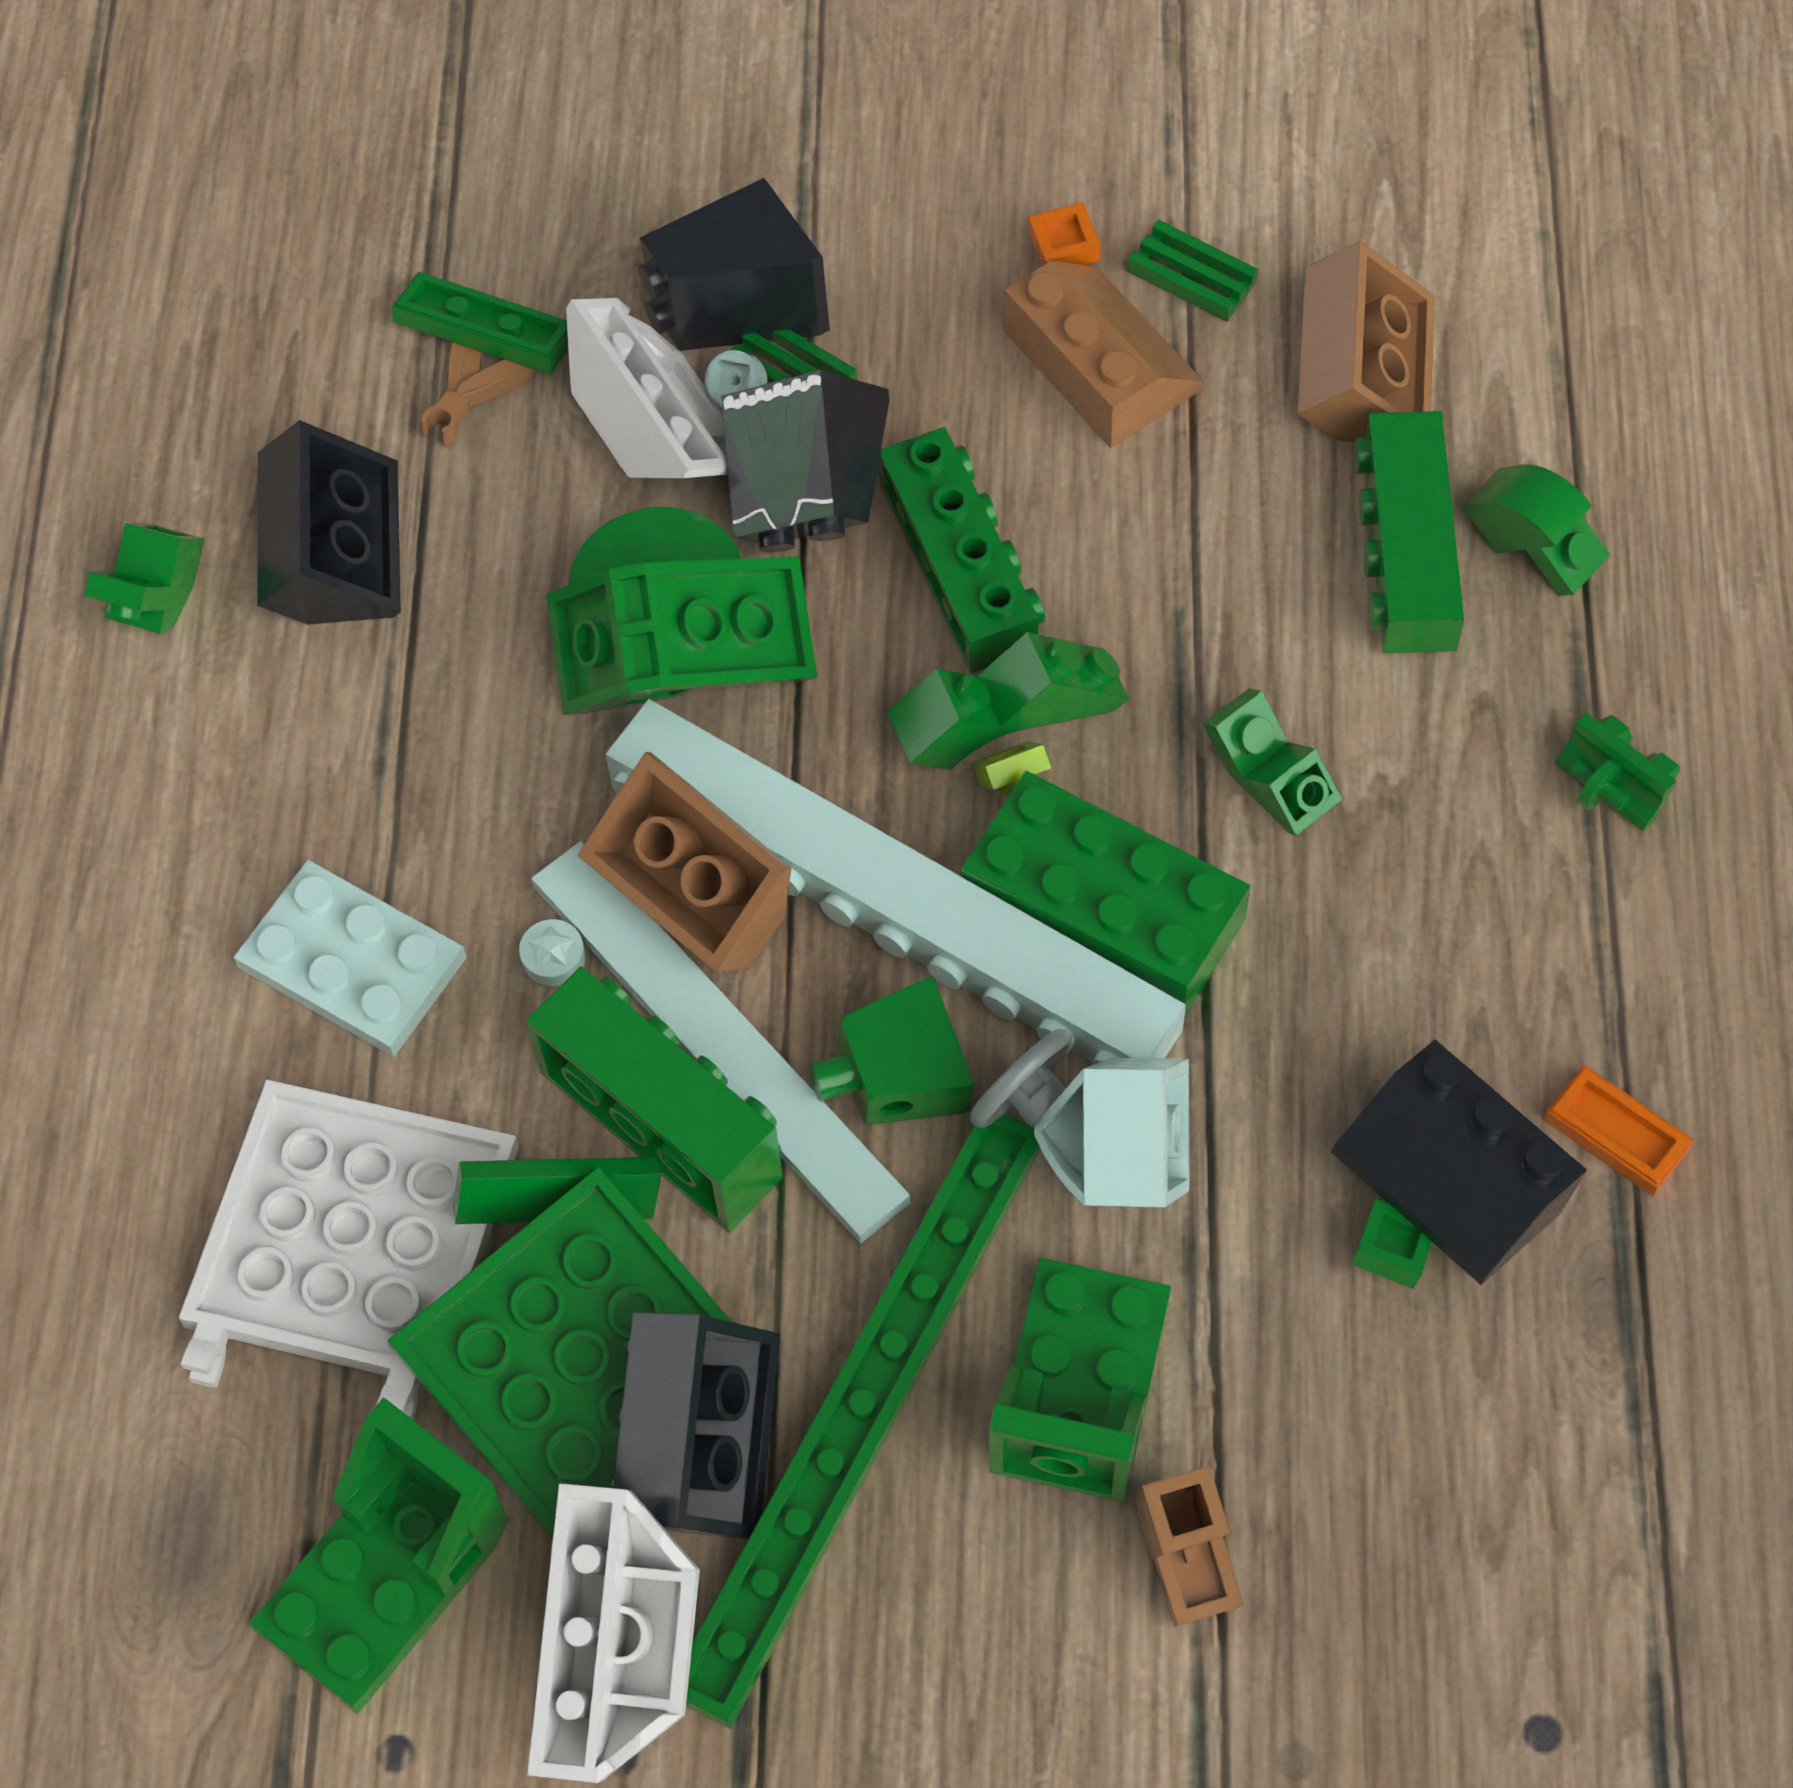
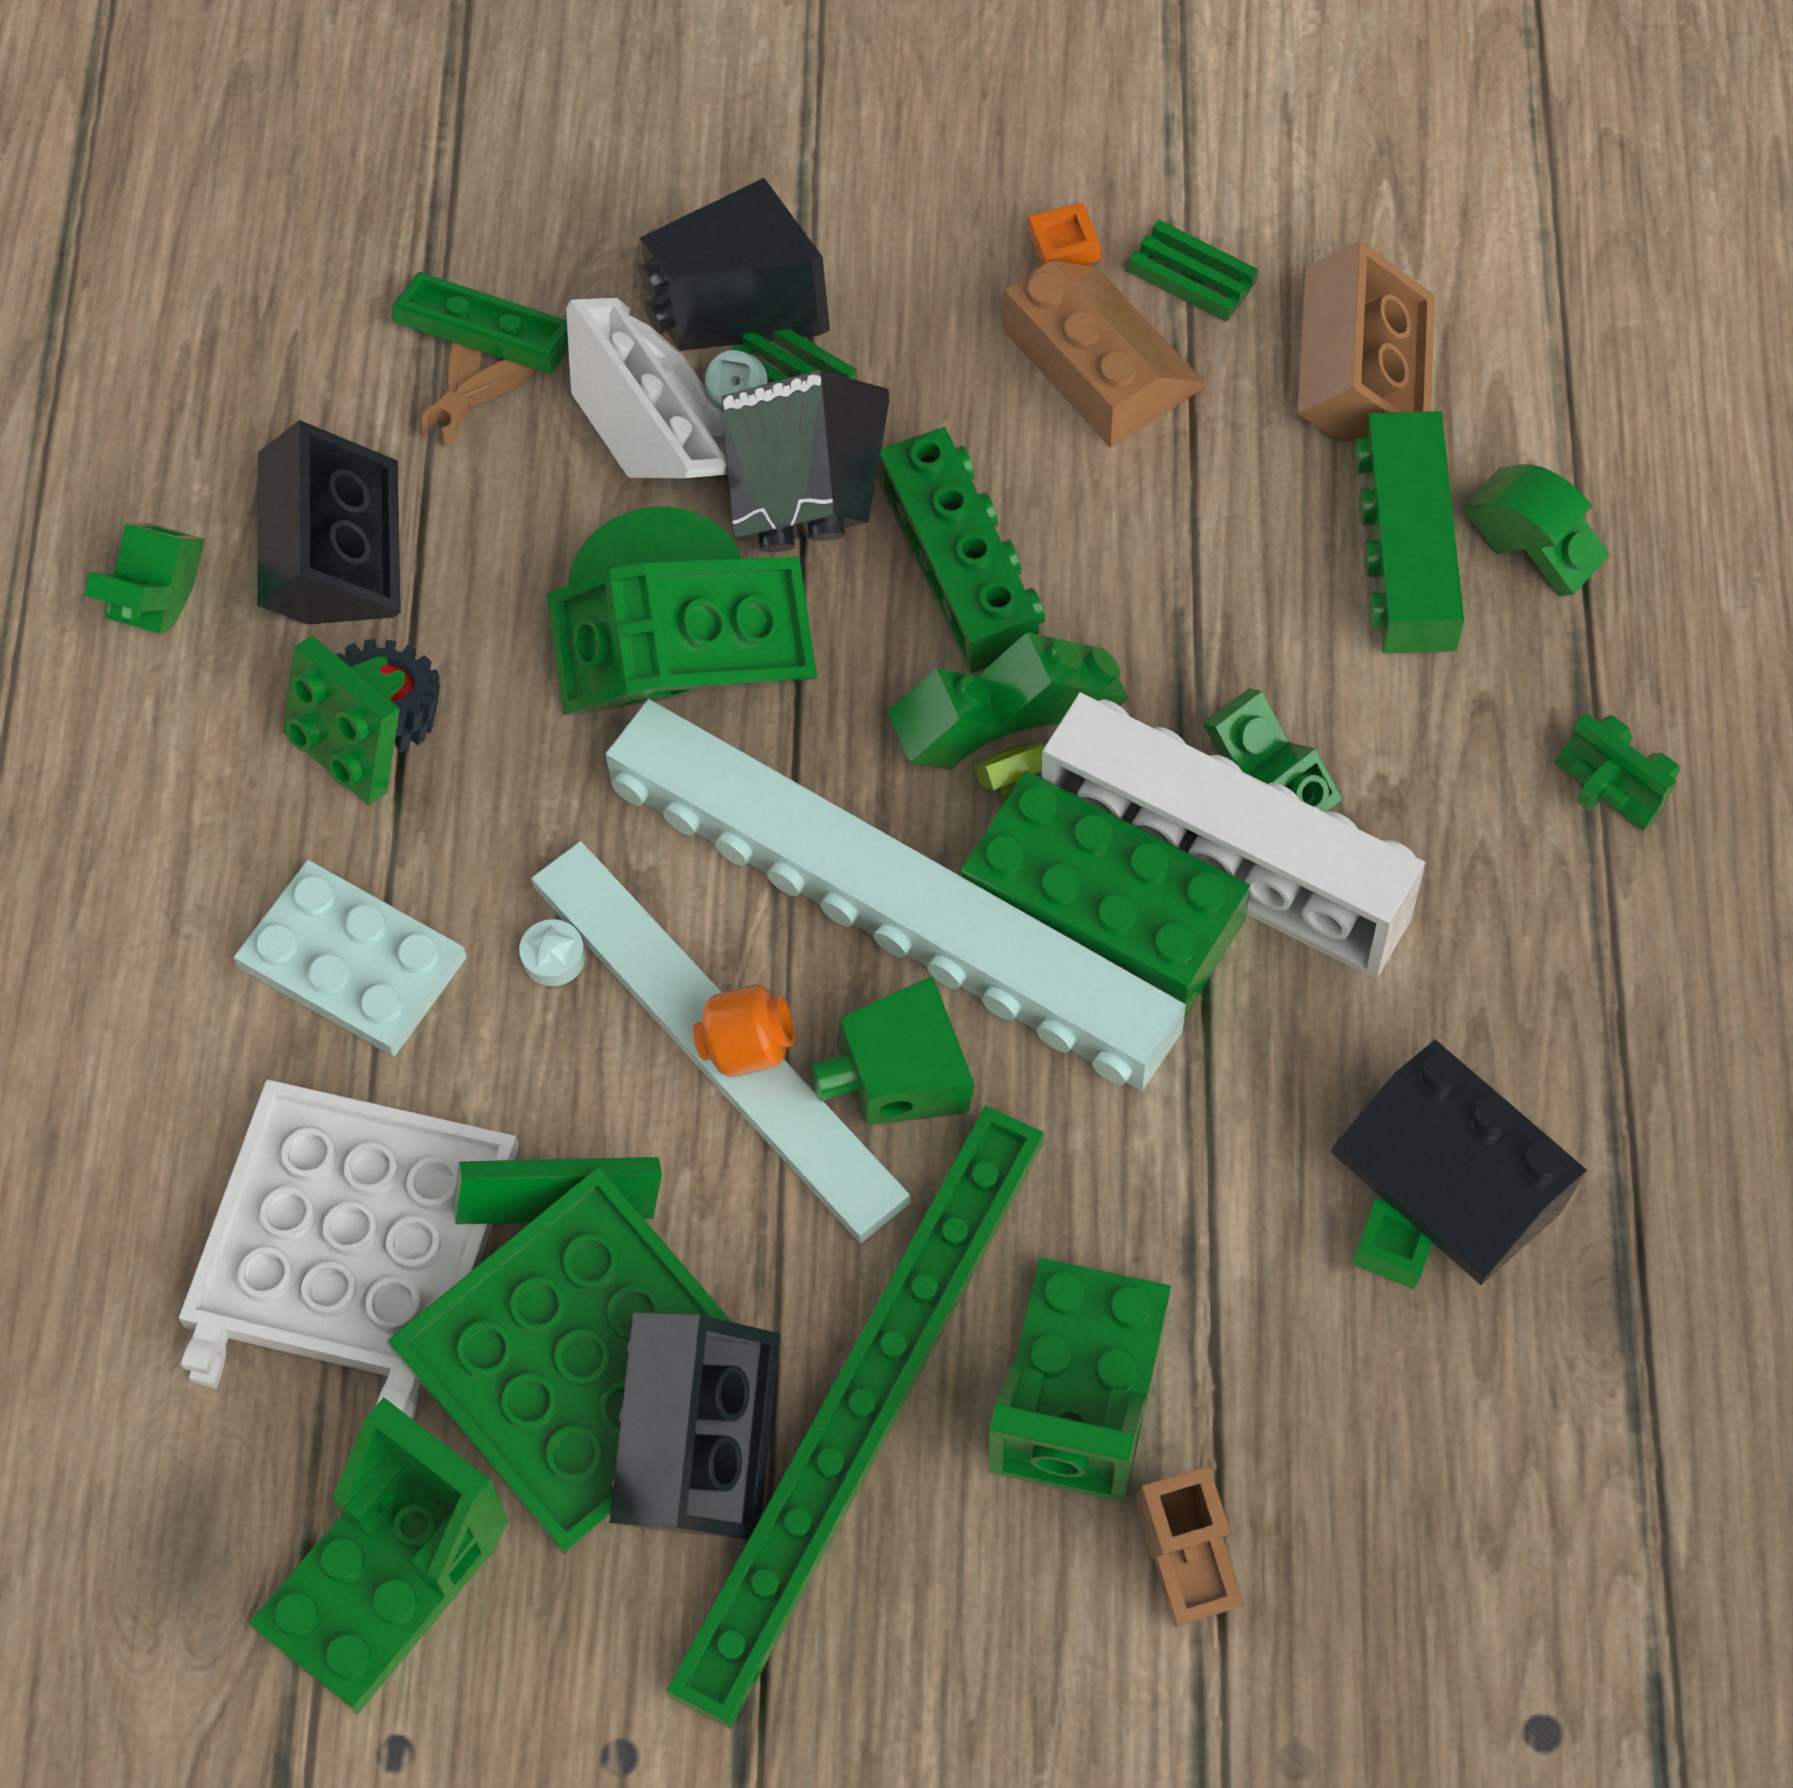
green brick [525,966,783,1233] -> none
white wedge [527,1484,700,1783] -> none
medium nougat slope [577,752,792,972] -> none
light aqua piece [970,1029,1189,1207] -> none
orange tile [1544,1064,1694,1197] -> none
none -> green plate [283,636,440,805]
none -> orange head [693,985,795,1077]
none -> white brick [1042,692,1426,980]

